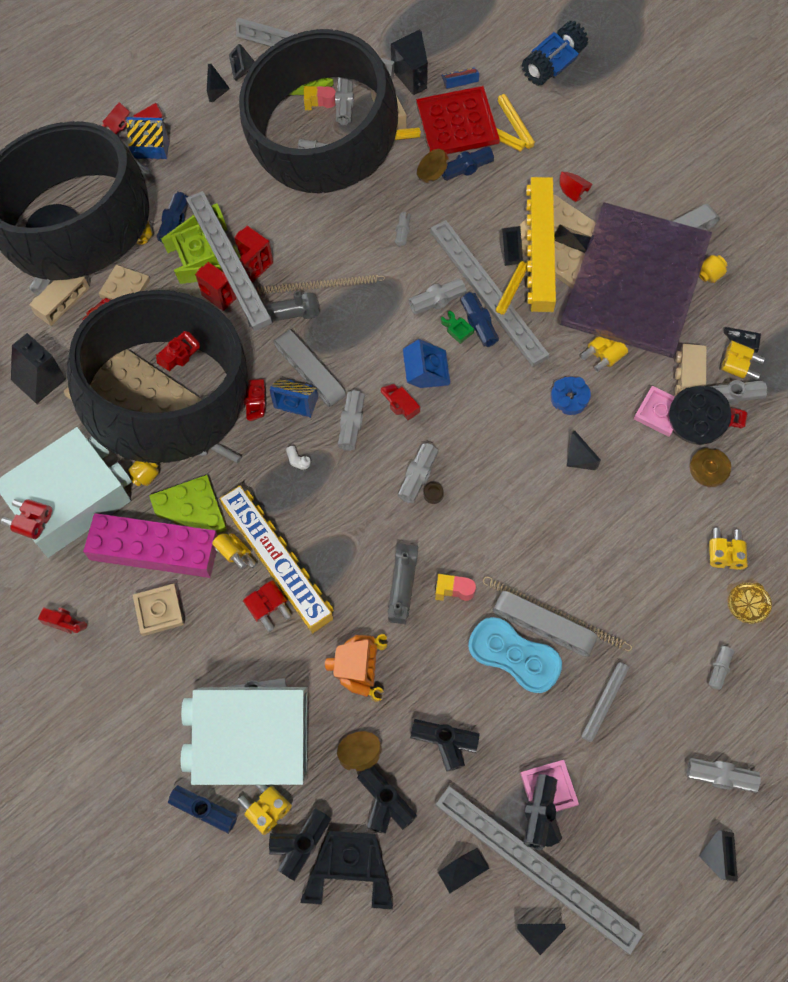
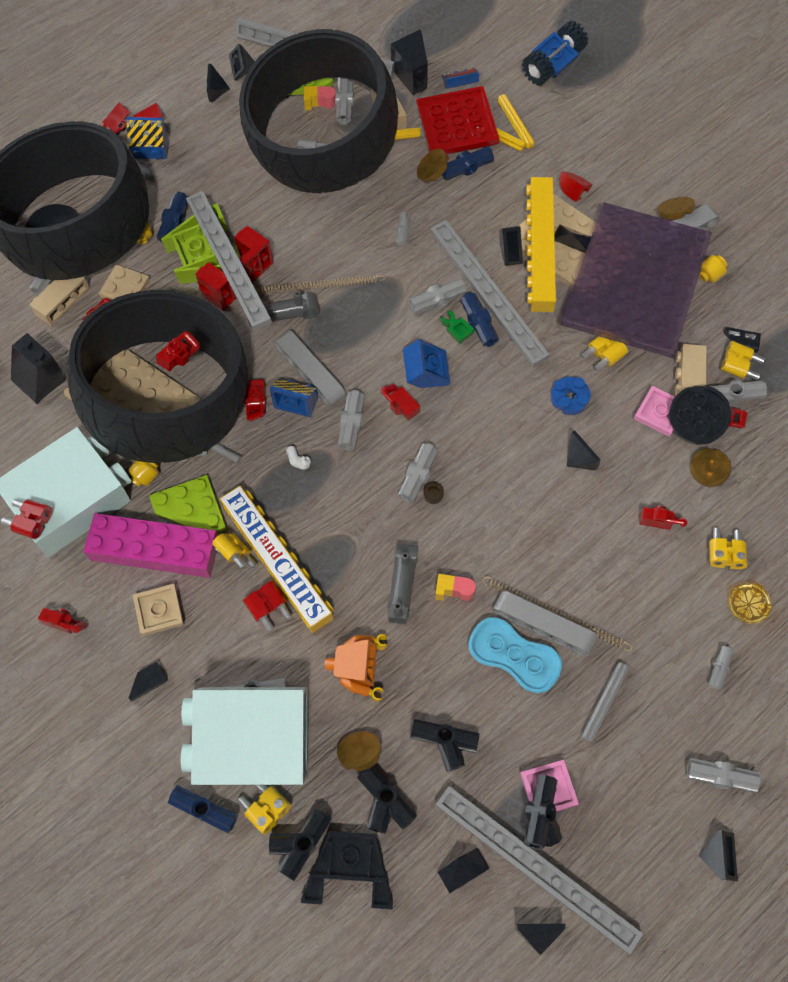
yellow axle [496,261,527,315] -> none
none -> black tile [128,662,168,702]
none -> red piece [639,506,688,530]
none -> pearl gold tile [658,197,695,220]

